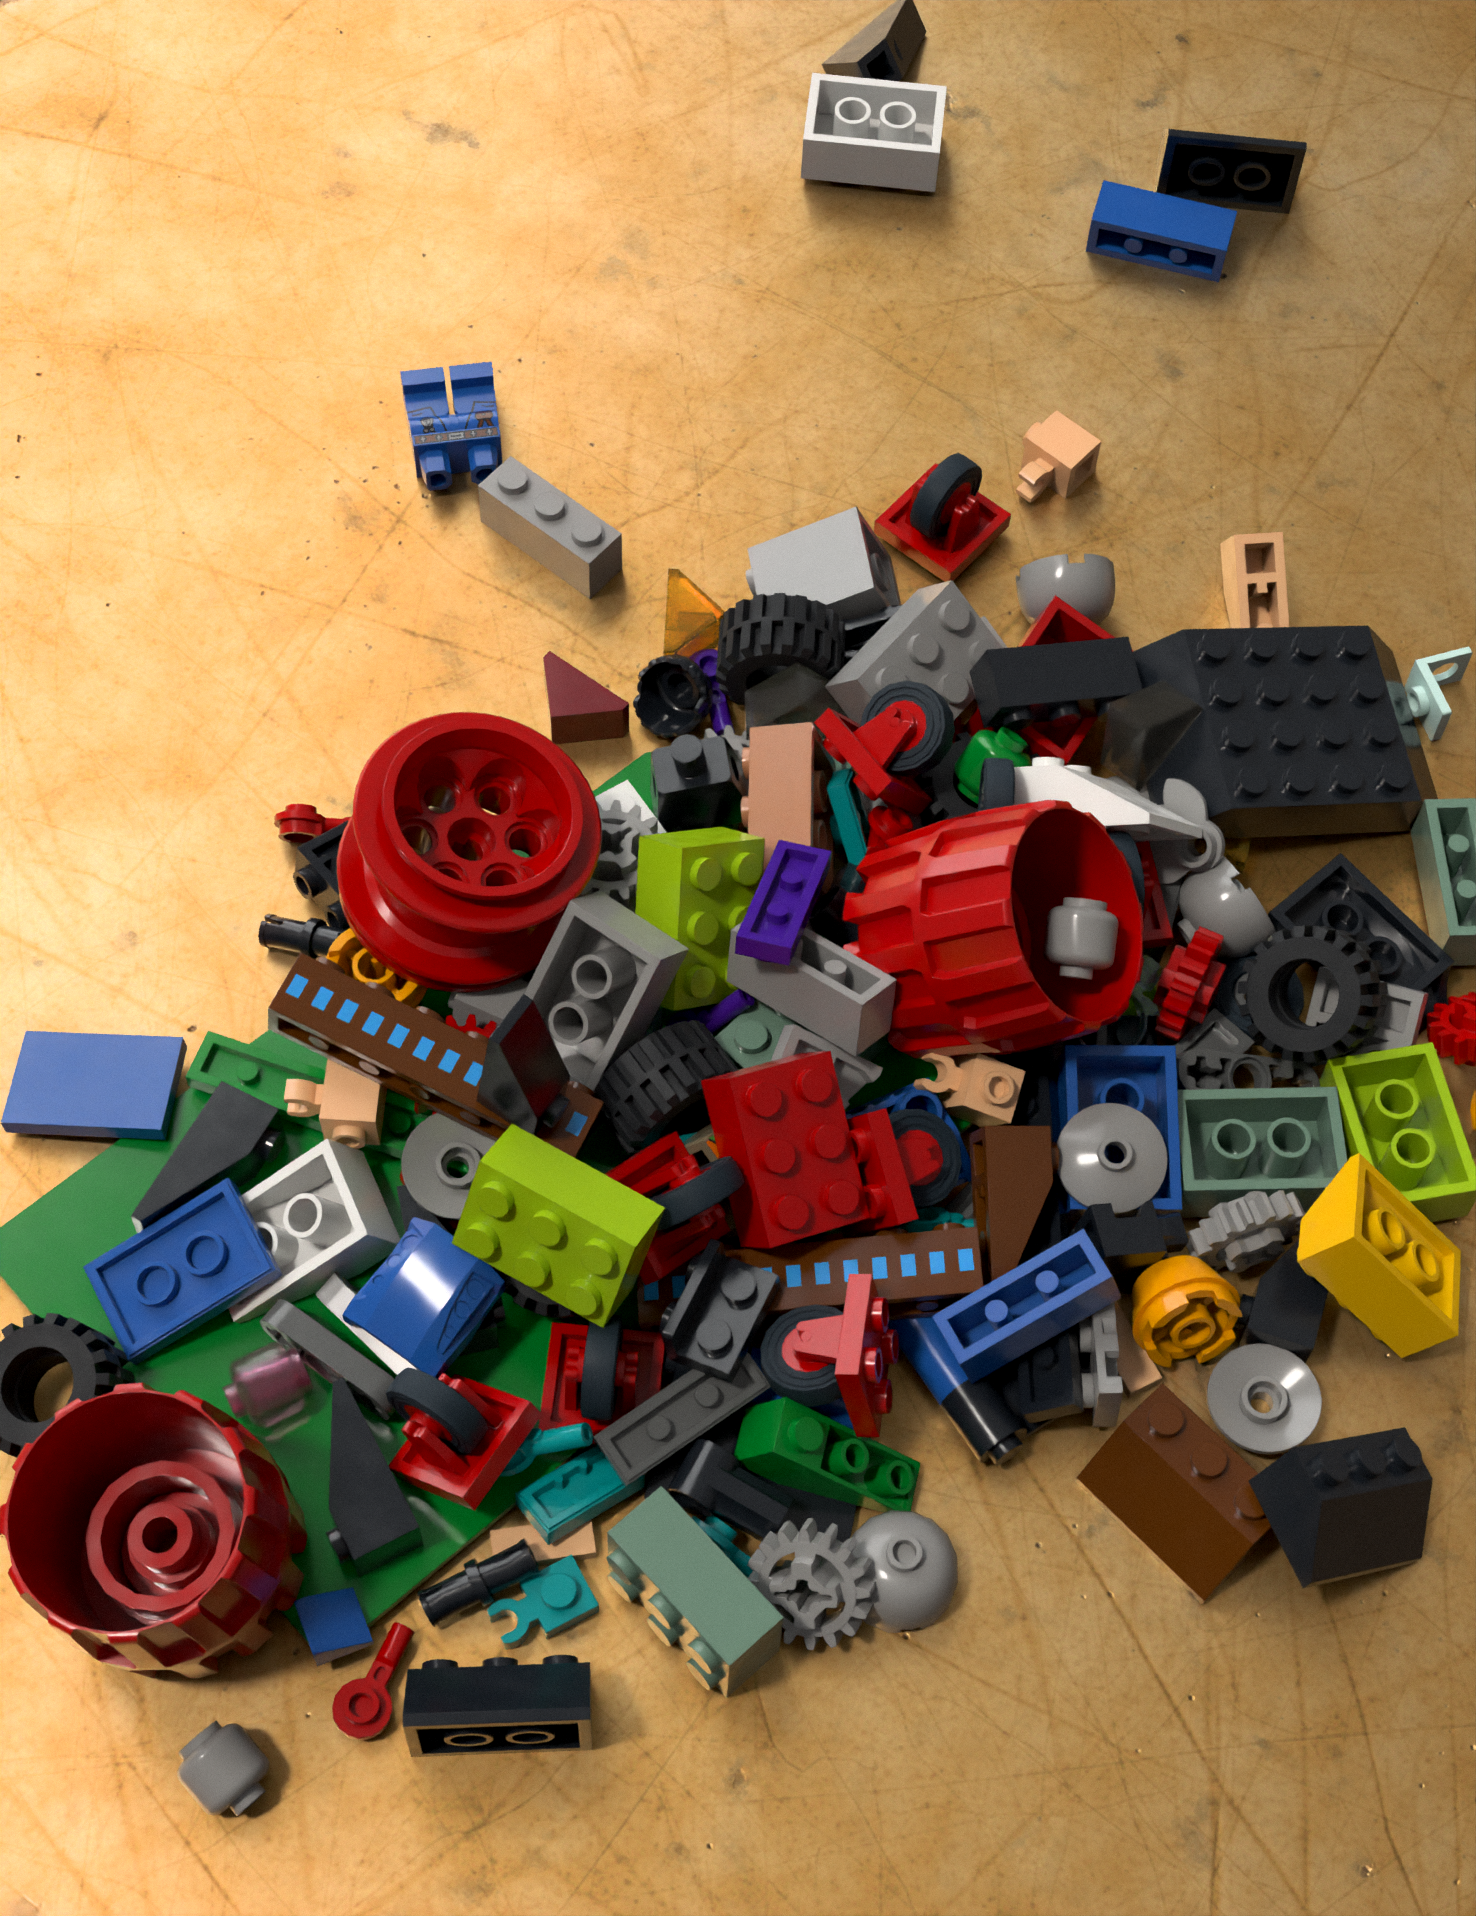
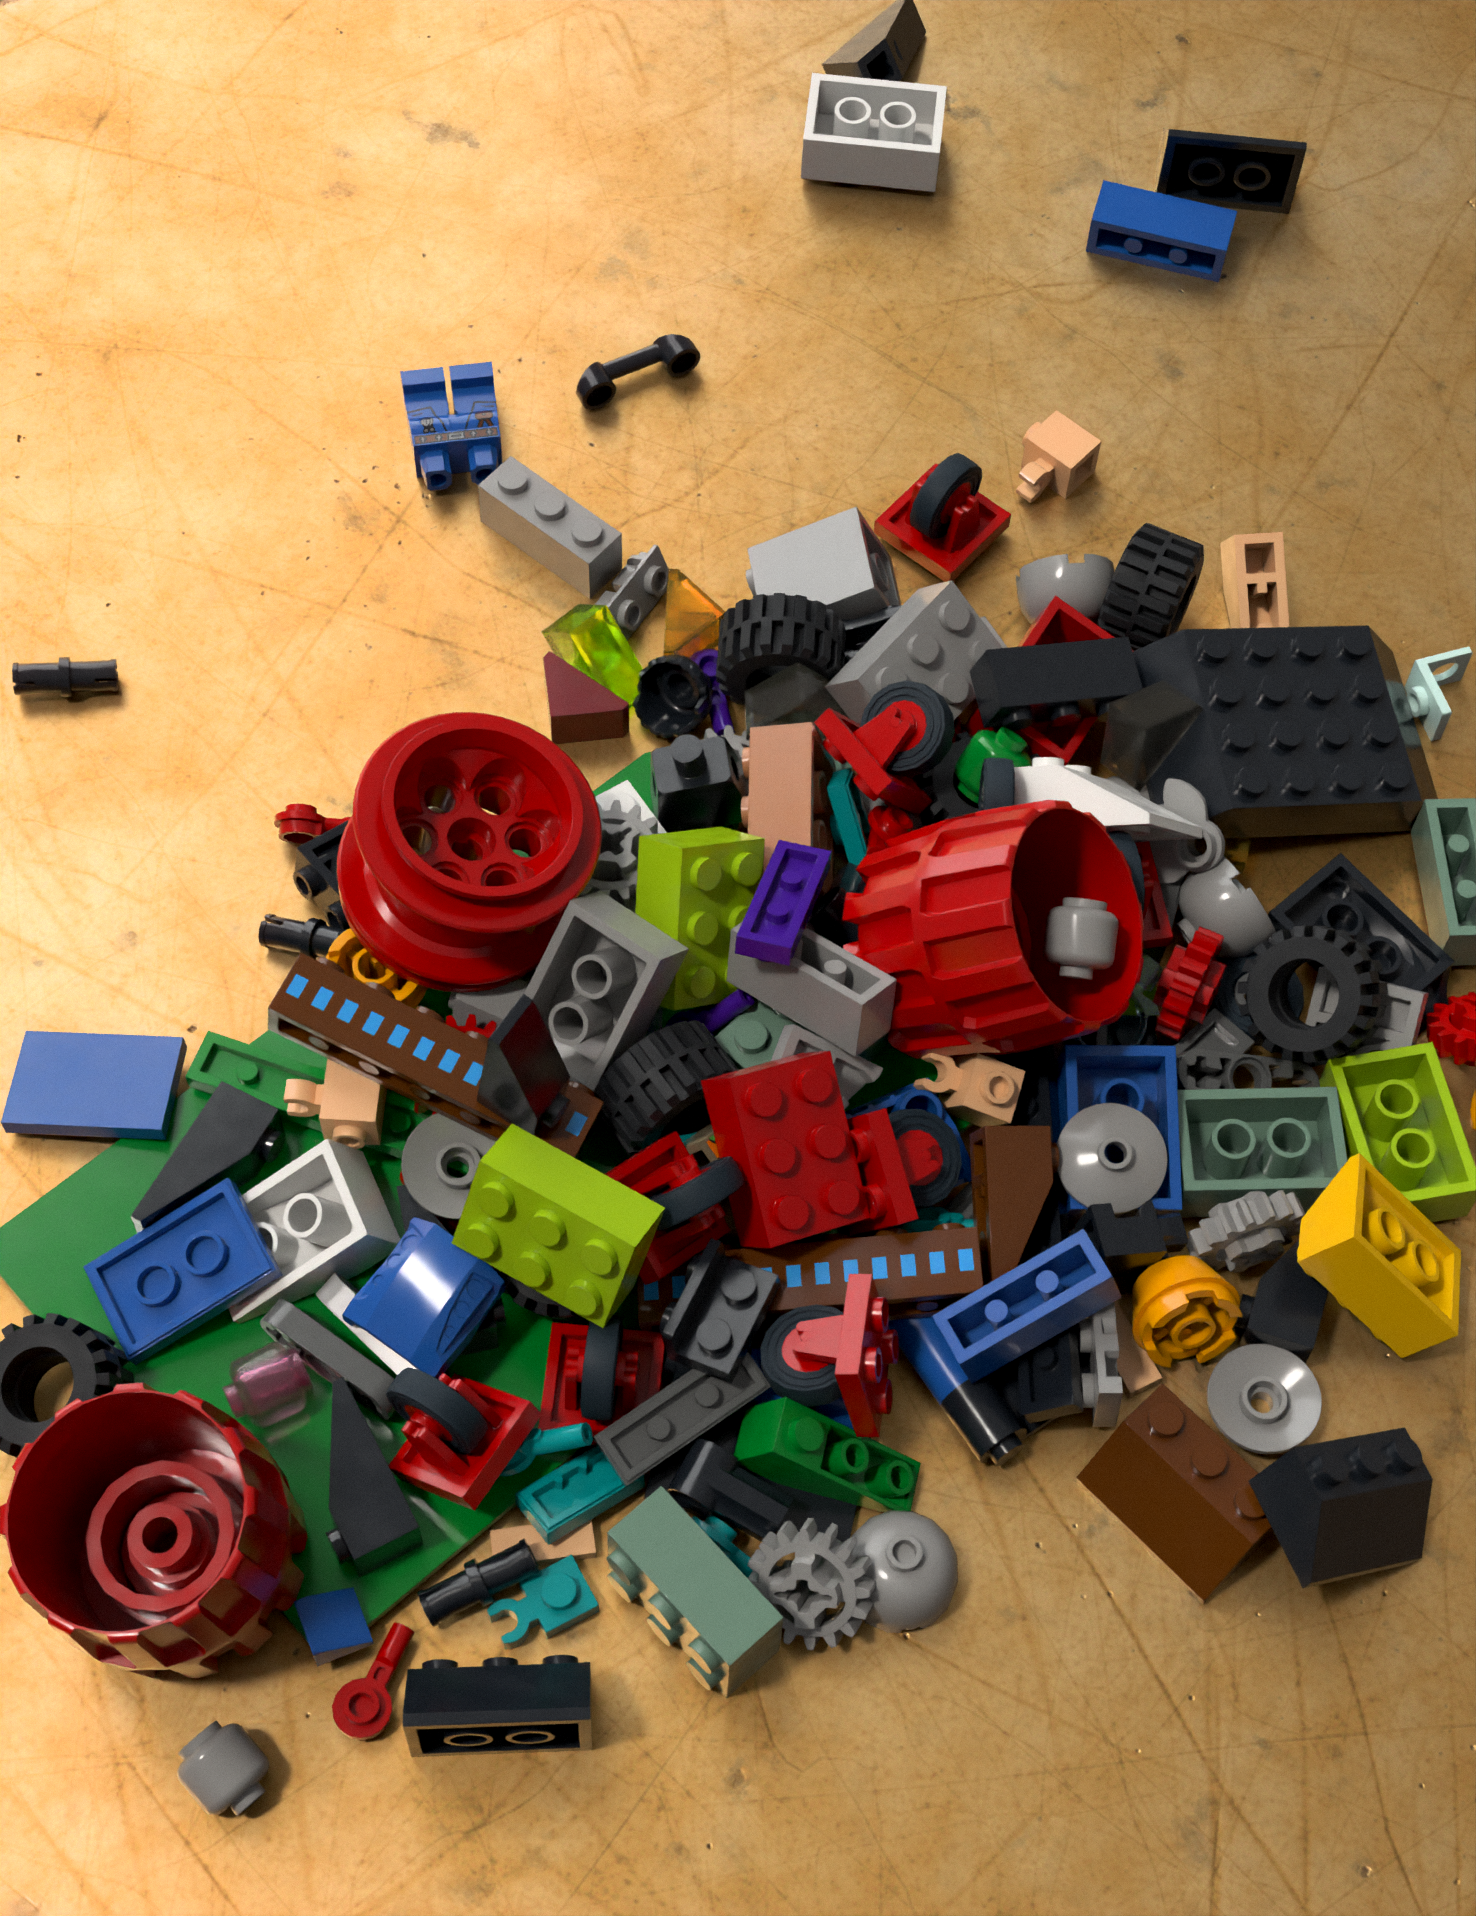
none -> black pin [12,657,119,697]
none -> clear neon green slope [541,604,643,709]
none -> black bar [576,334,700,410]
none -> light grey hinge [585,545,674,649]
none -> black tyre [1097,523,1204,651]

